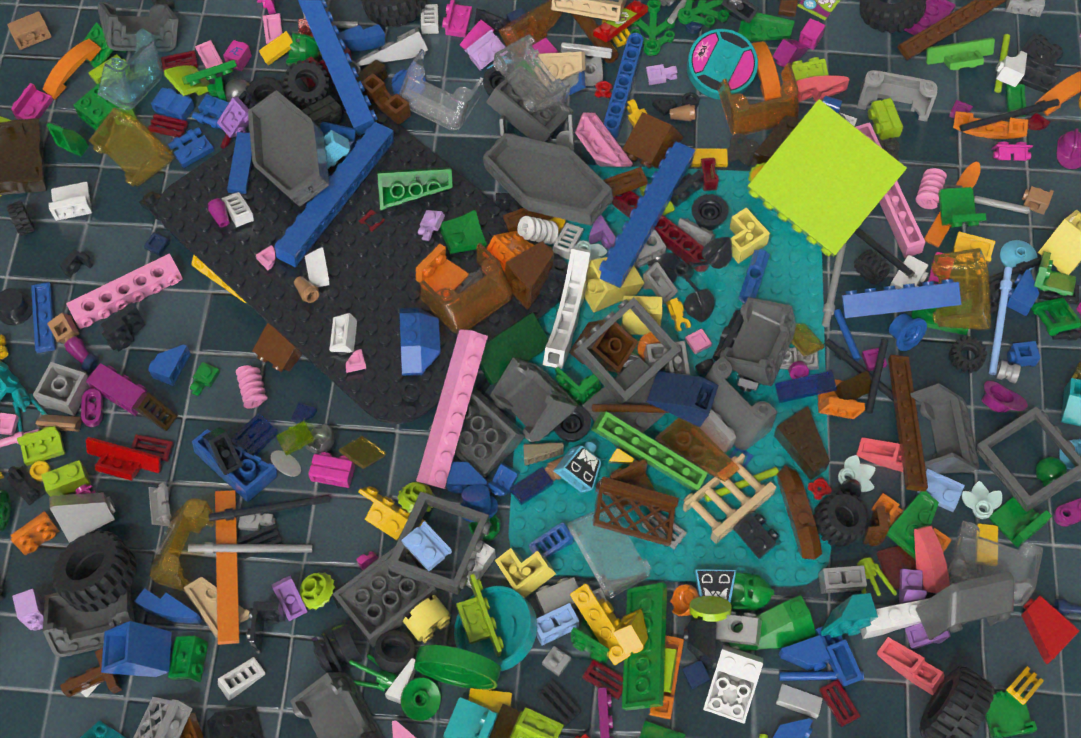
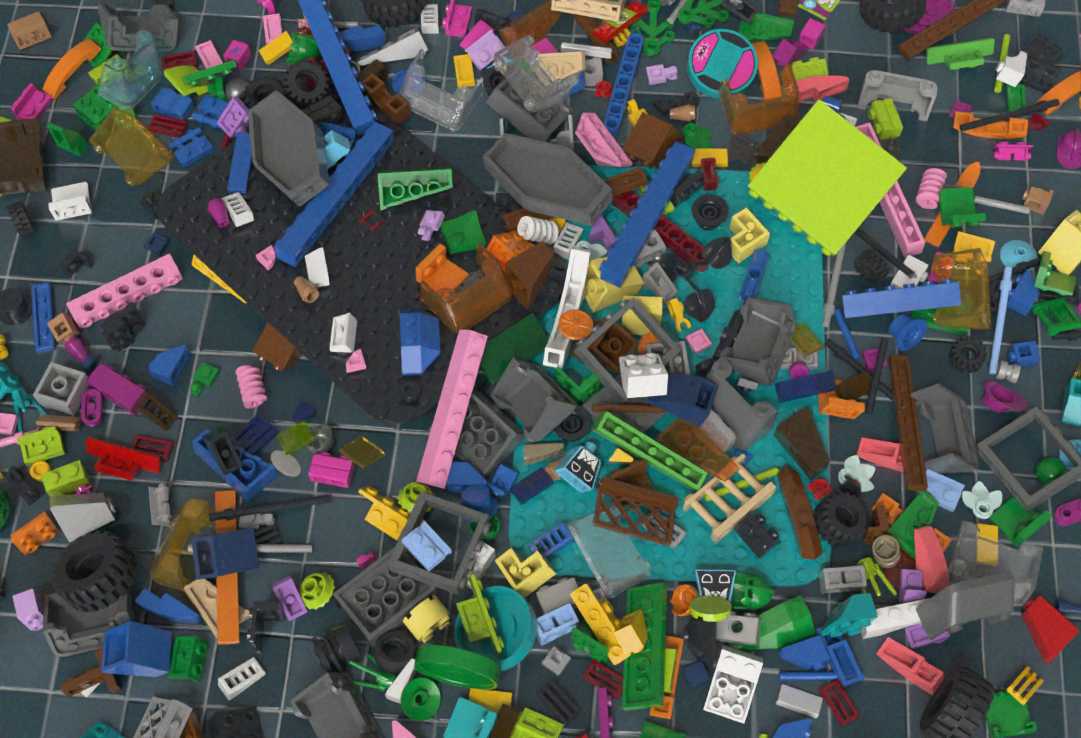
light grey hinge [678,218,715,247] -> none
none -> dark blue slope [191,527,259,580]
none -> yellow tile [454,54,475,87]
none -> orange wheel [558,310,593,340]
none -> white slope [619,353,668,398]
none -> green plate [682,123,713,149]
none -> dark tan wheel [872,535,901,568]

